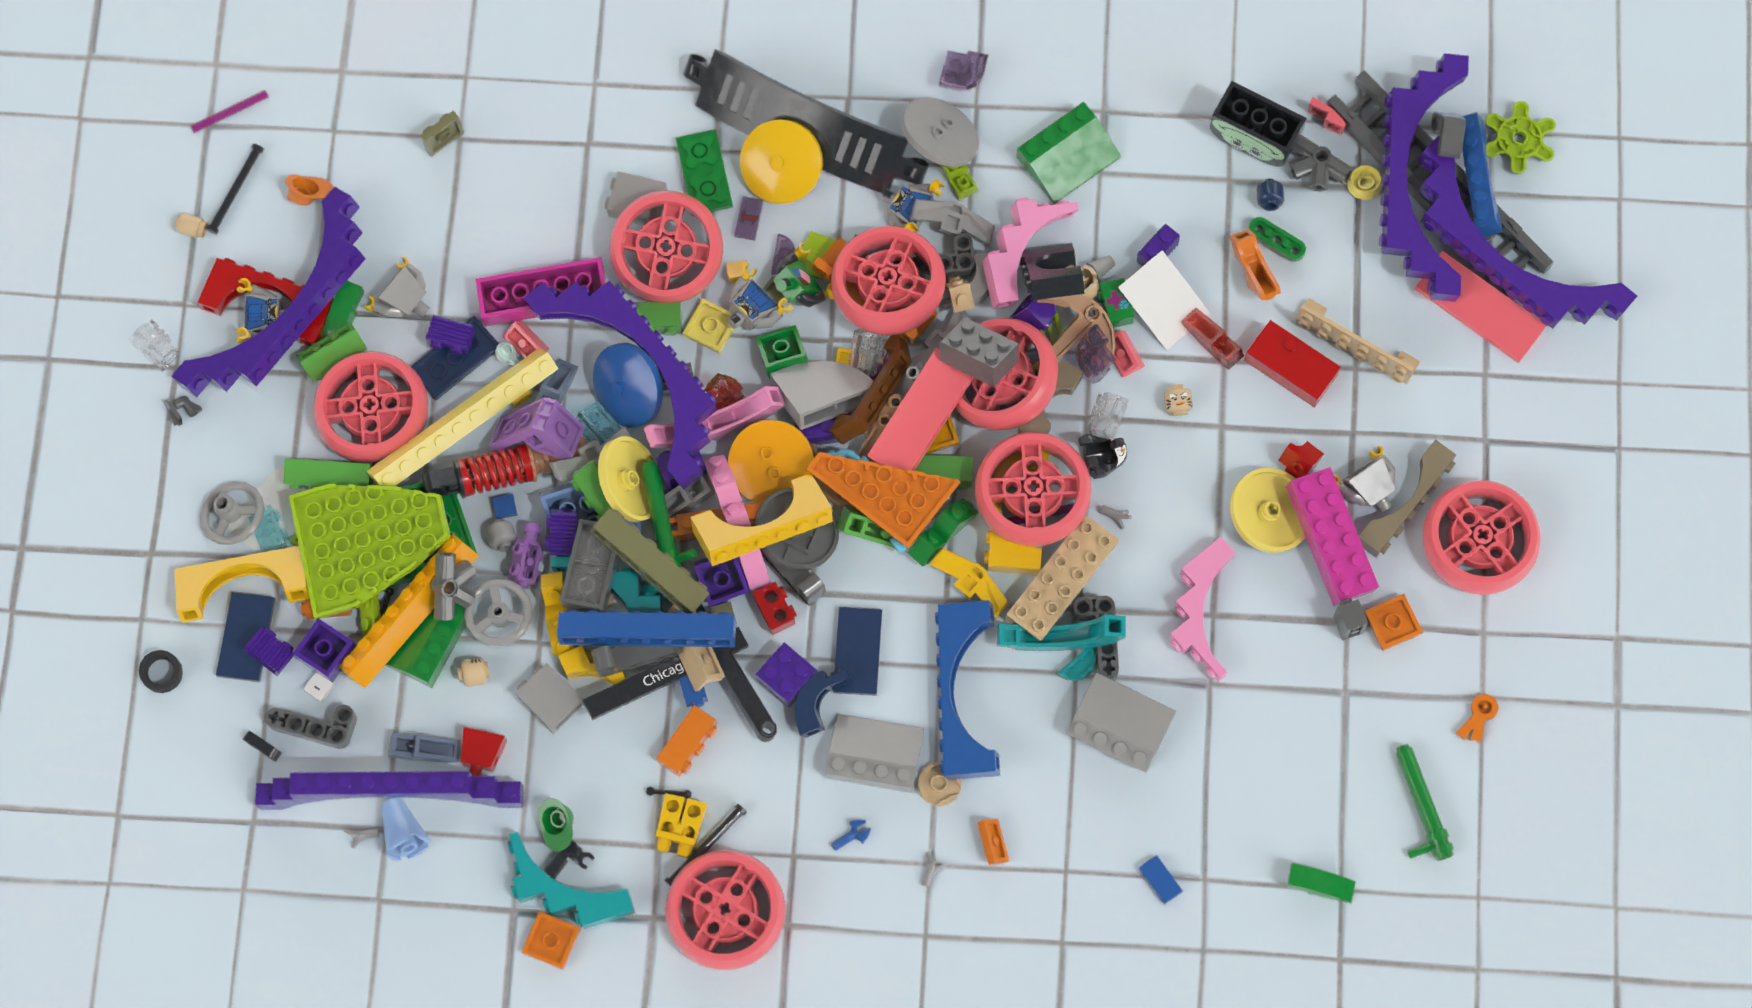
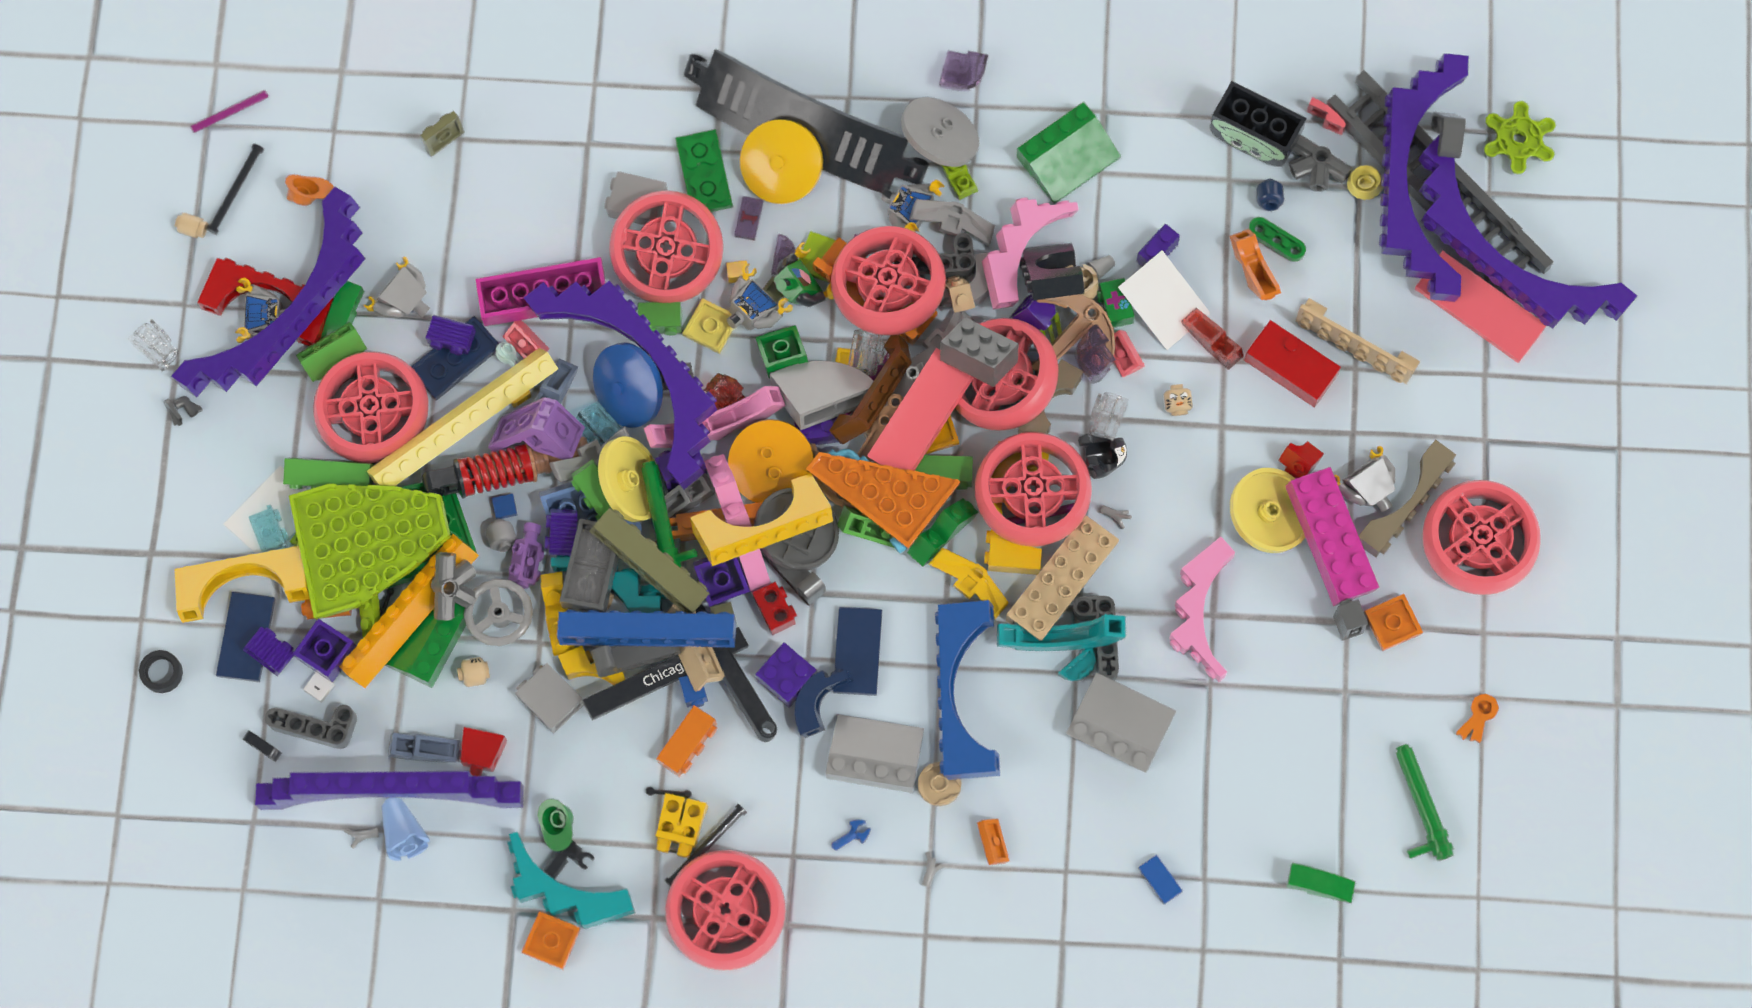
light grey piece [200,481,265,545] -> none
blue arch [1461,112,1503,237] -> none

